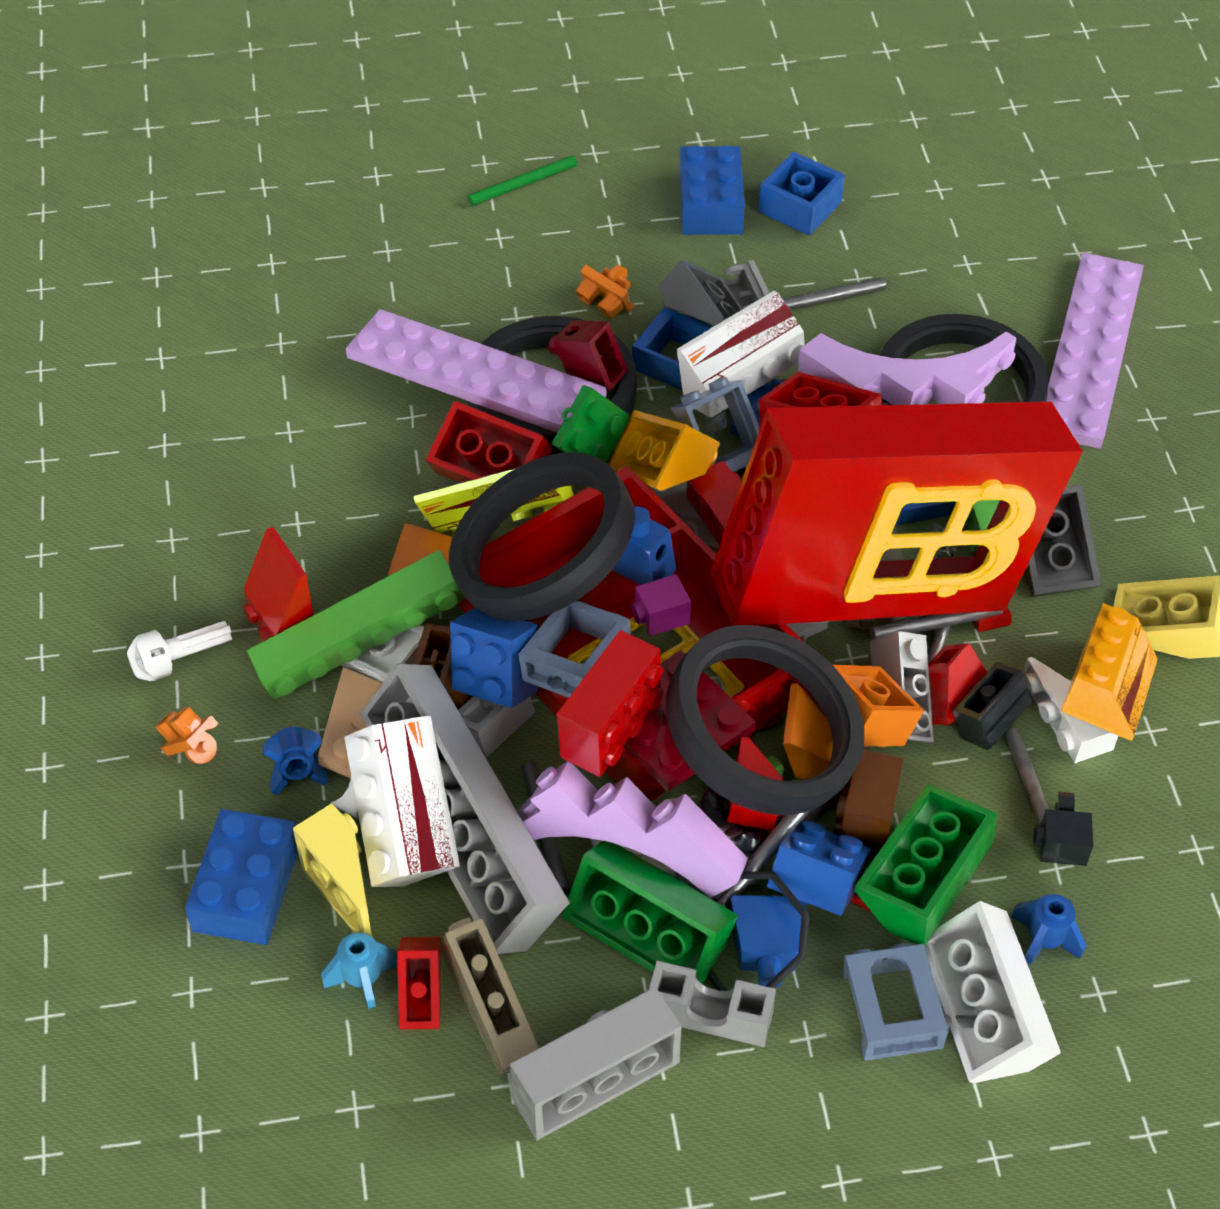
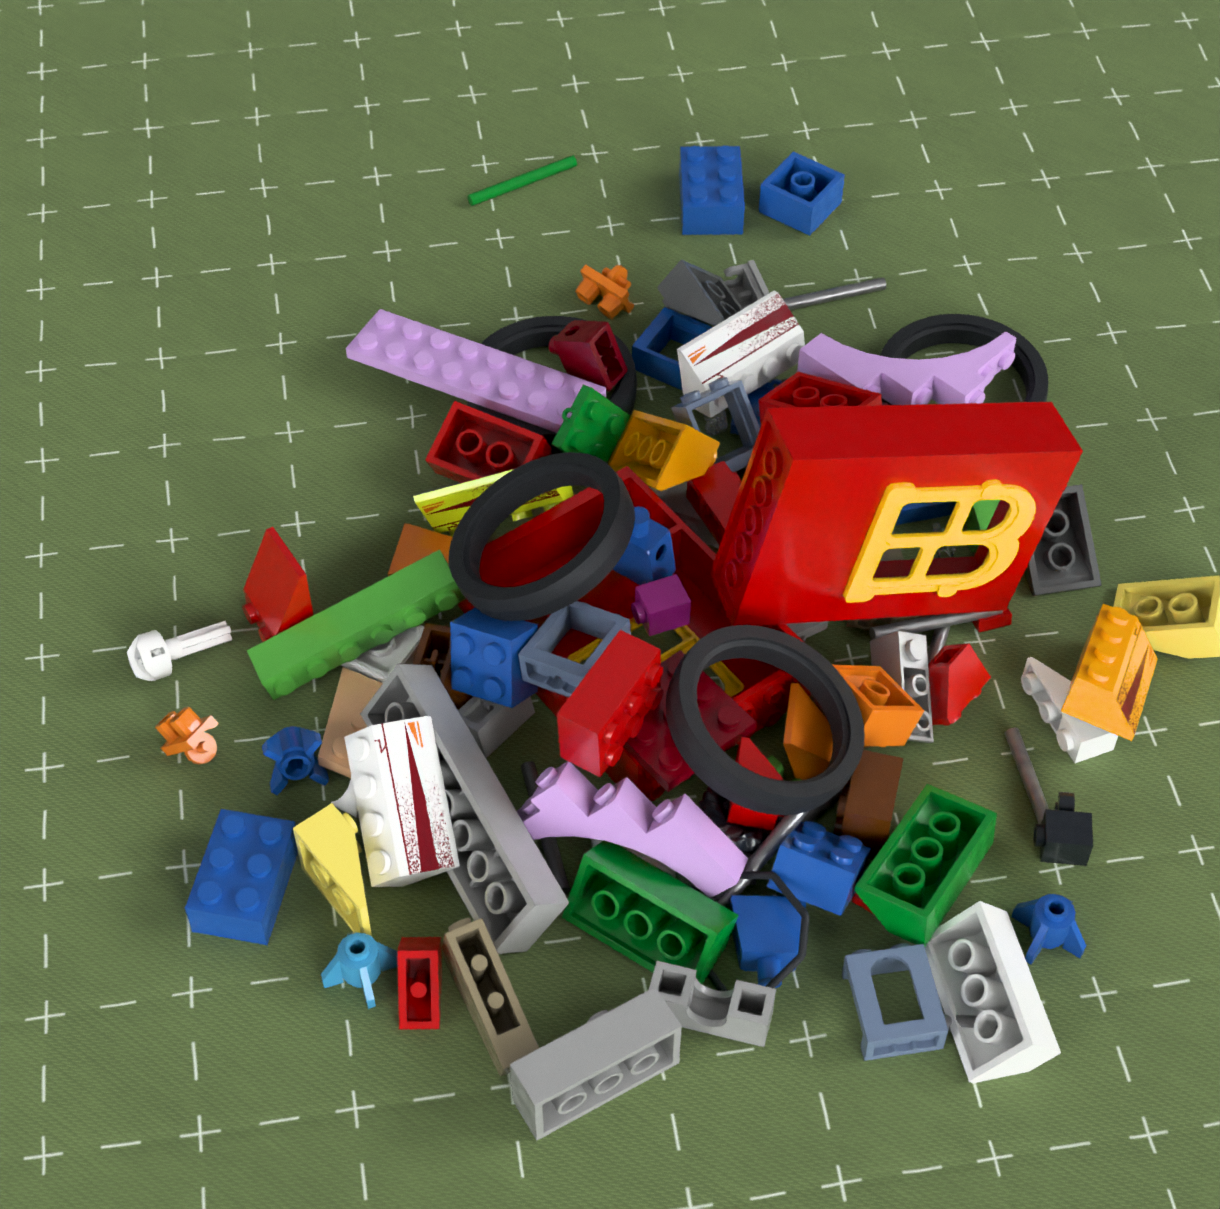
black brick [952,662,1033,750] -> none
lavender plate [1046,252,1144,449] -> none

